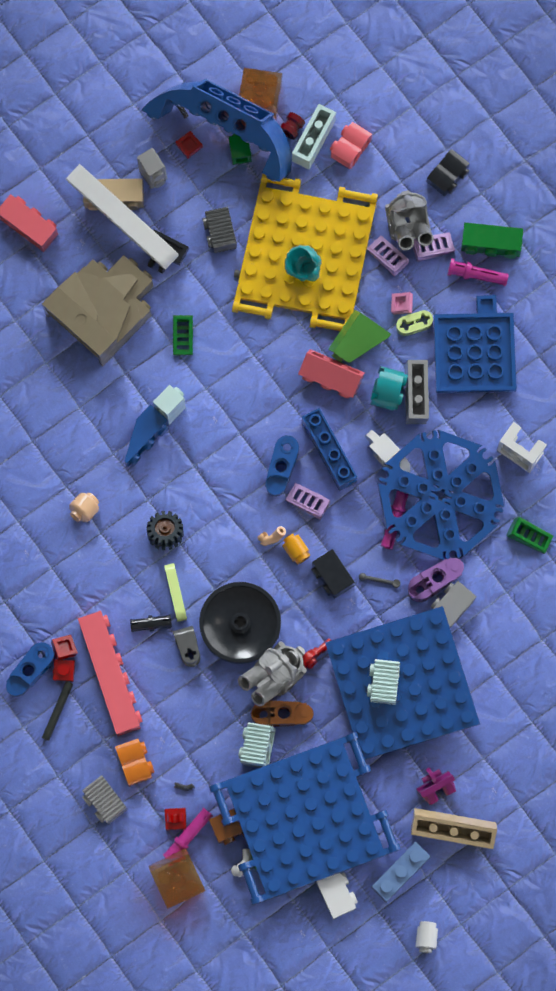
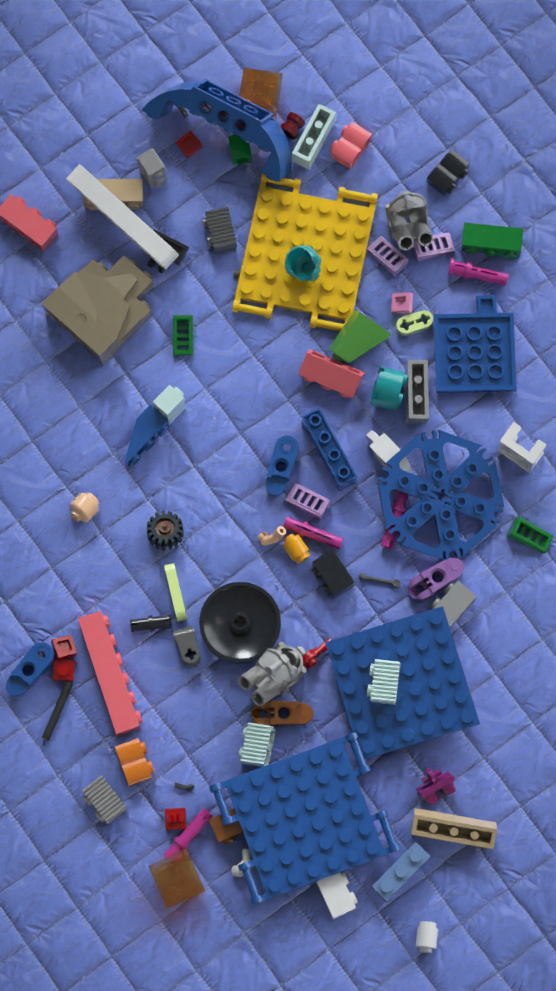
none -> dark pink pin [283,516,344,550]

